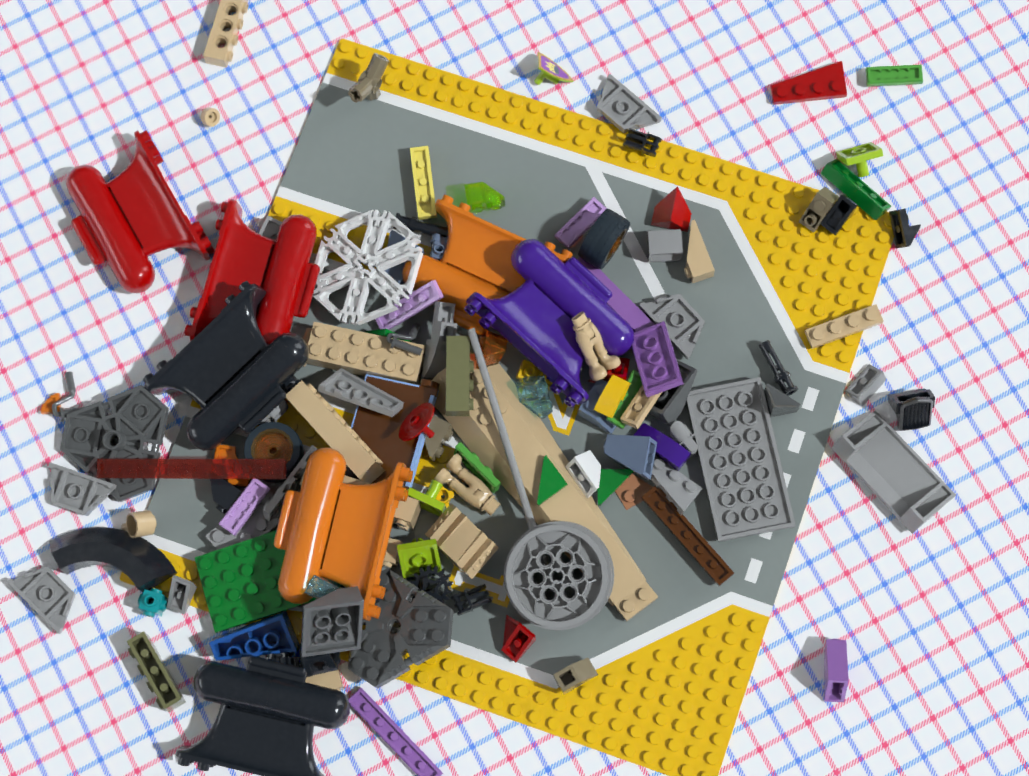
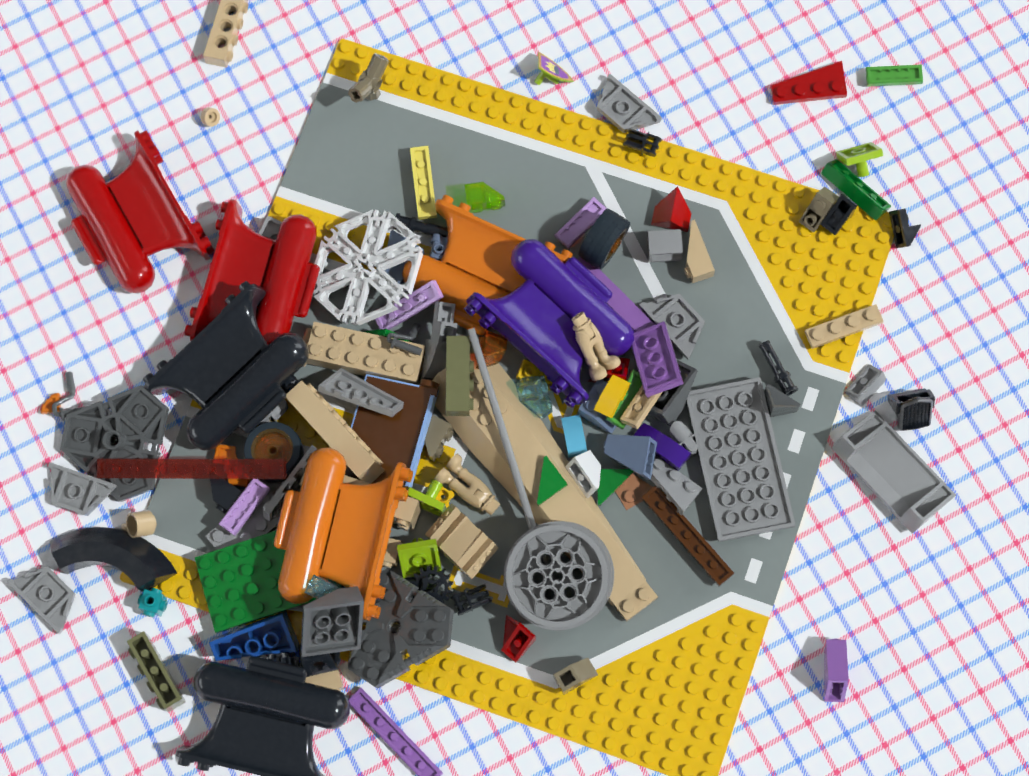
light grey slope [167,575,197,615] -> none
red shield [399,403,435,441] -> none
bright green plate [454,442,501,494] -> none
none -> medium azure slope [561,415,587,458]

